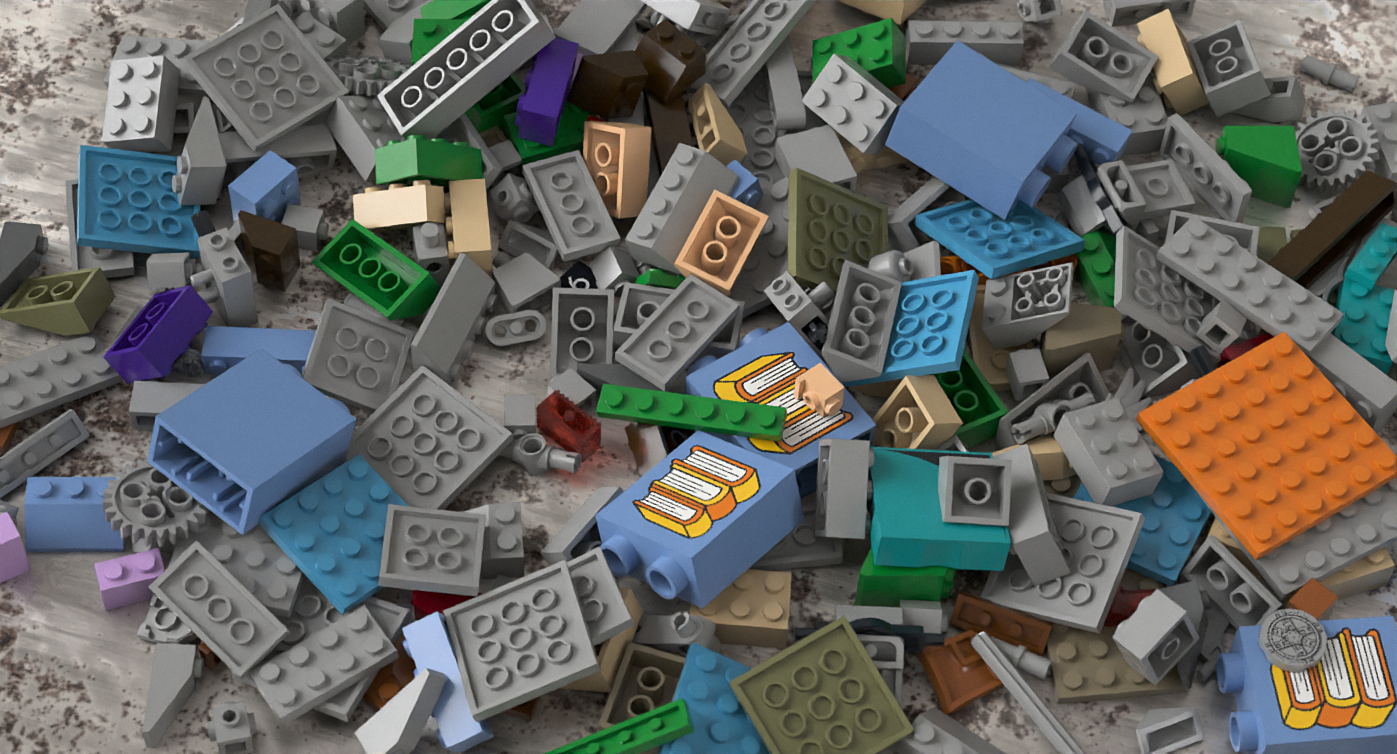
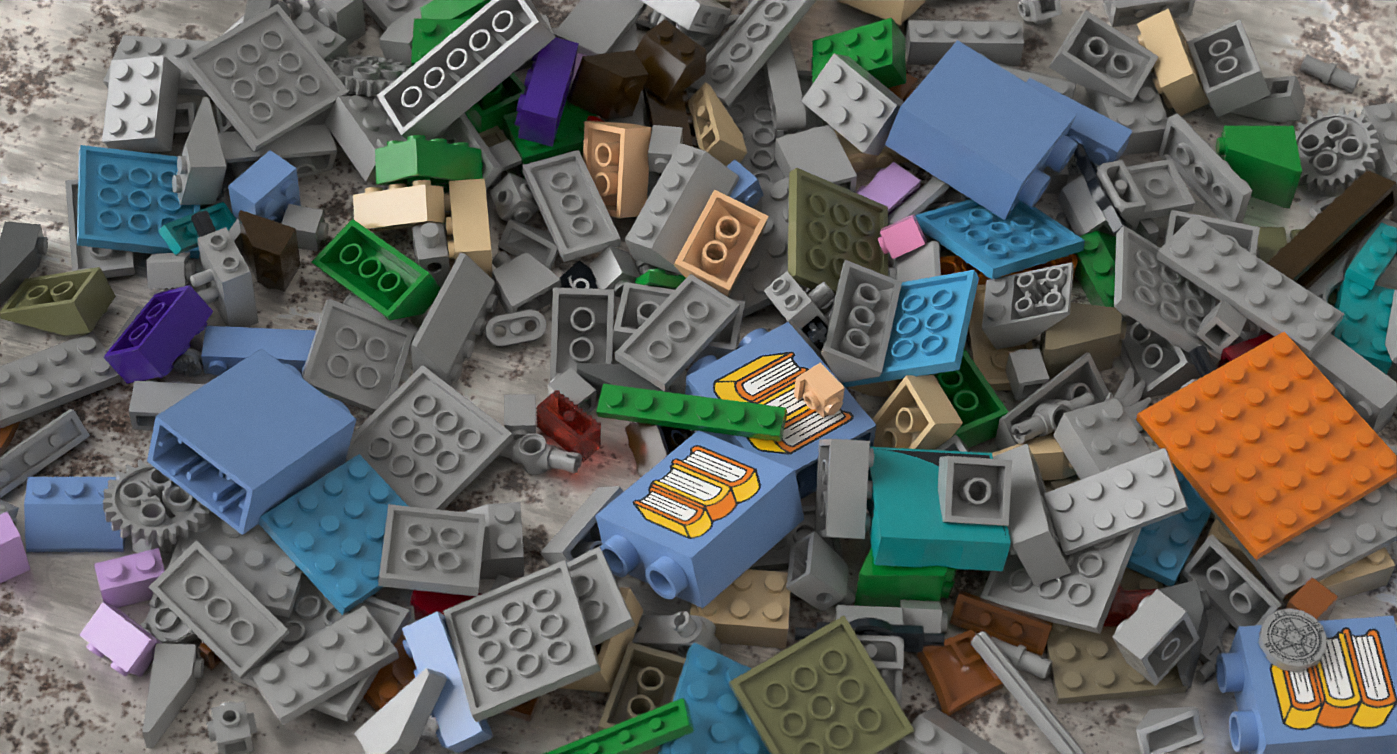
light grey head [867,250,913,282] -> none
none -> lavender brick [80,603,162,677]
none -> teal plate [158,201,237,256]
none -> light grey brick [648,125,683,173]
none -> light grey torso [786,531,856,611]
none -> lavender brick [856,162,921,216]
none -> bright pink brick [878,214,927,259]
none -> light grey plate [1044,448,1189,556]

